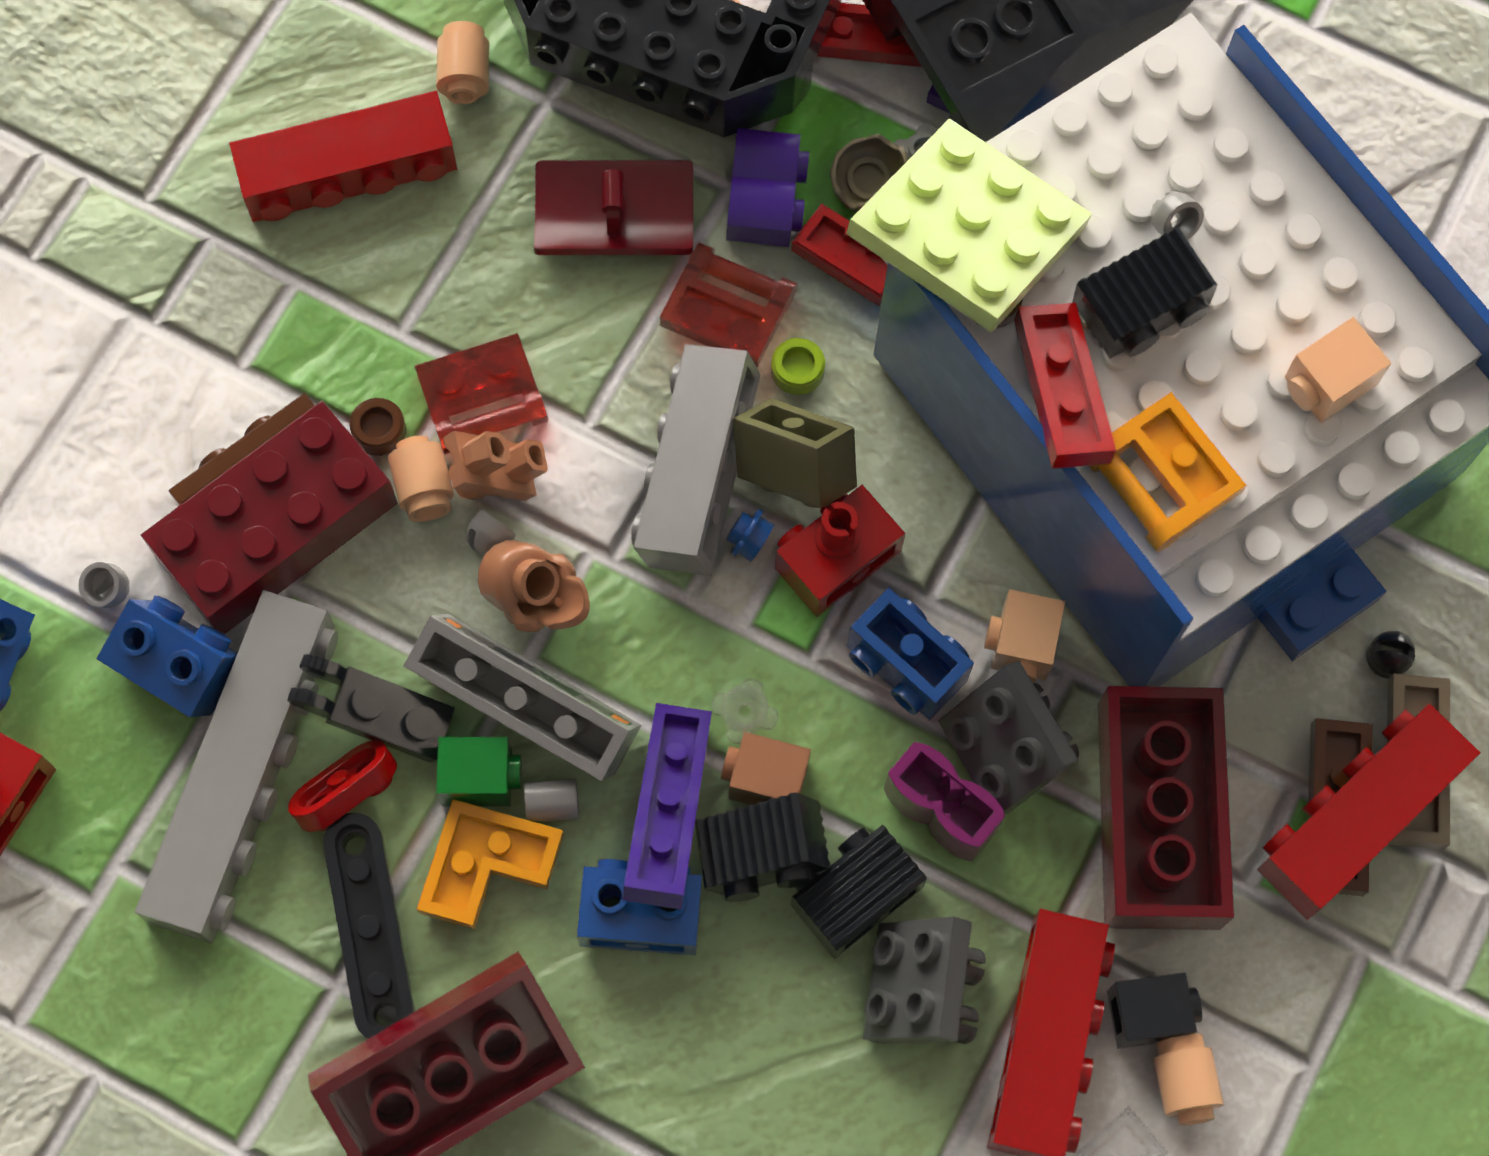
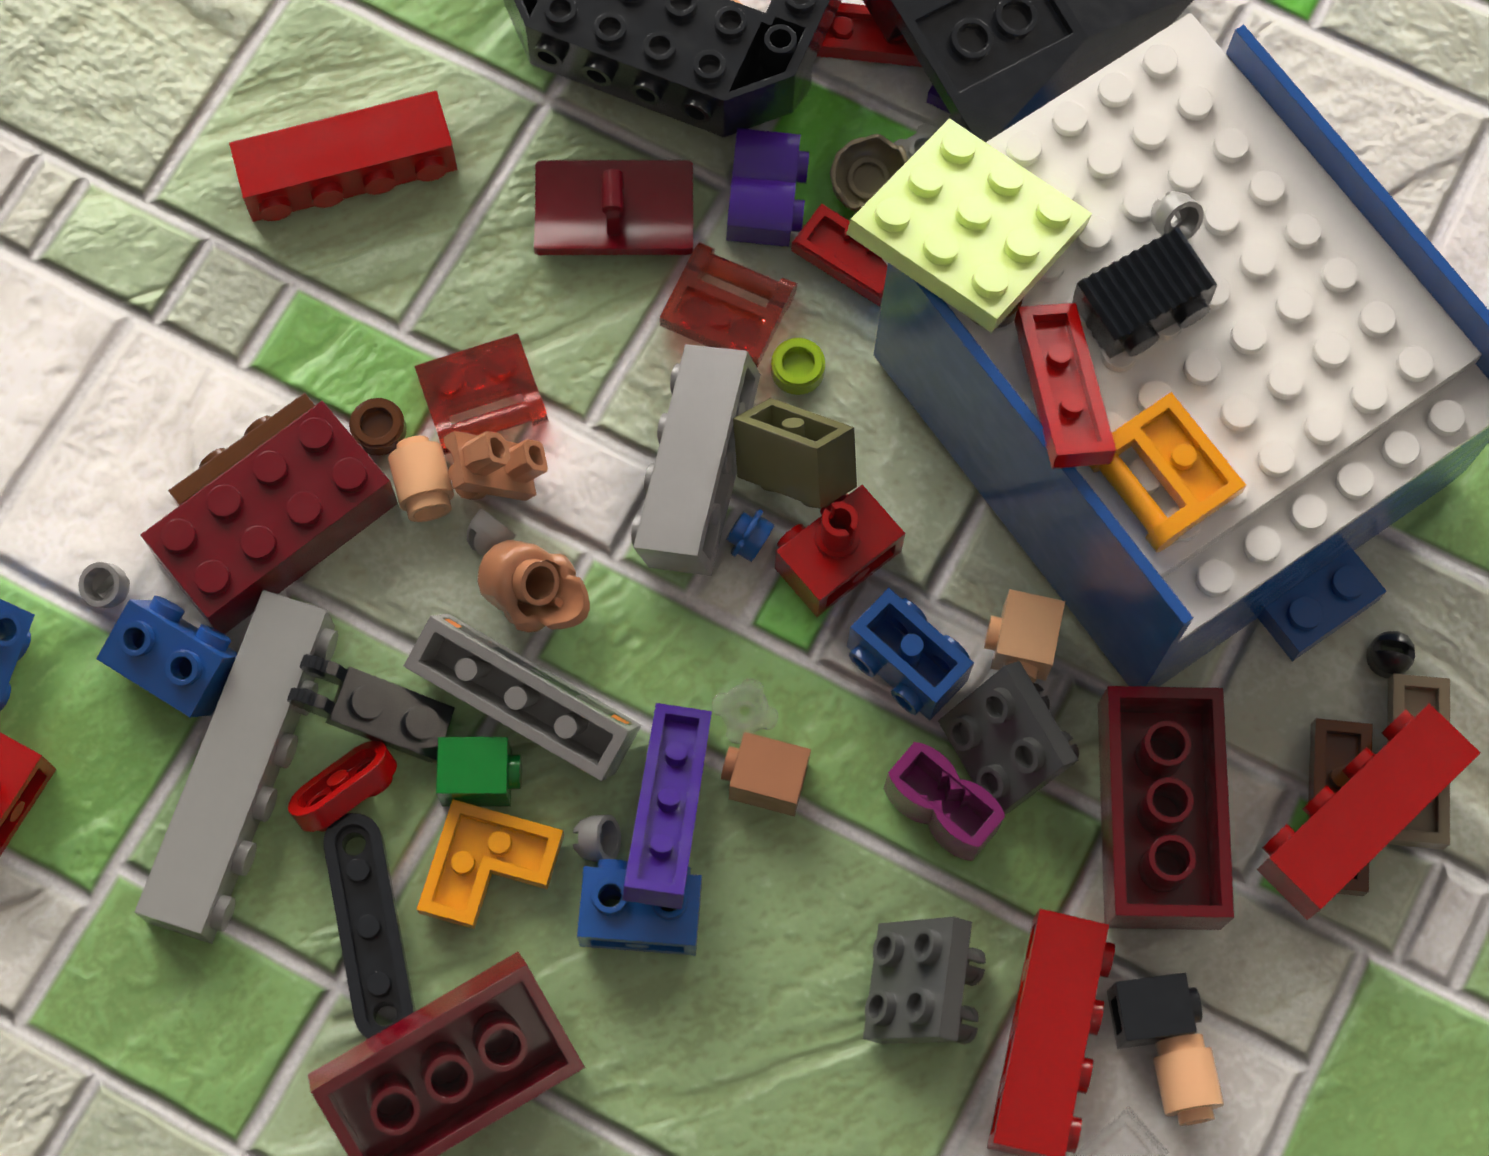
light nougat brick [436,21,490,104] -> none
light grey hinge [524,779,579,822] -> none
black brick [695,793,831,902] -> none
black brick [791,825,927,959] -> none
light nougat brick [1284,316,1391,423] -> none
none -> light grey hinge [573,815,621,862]

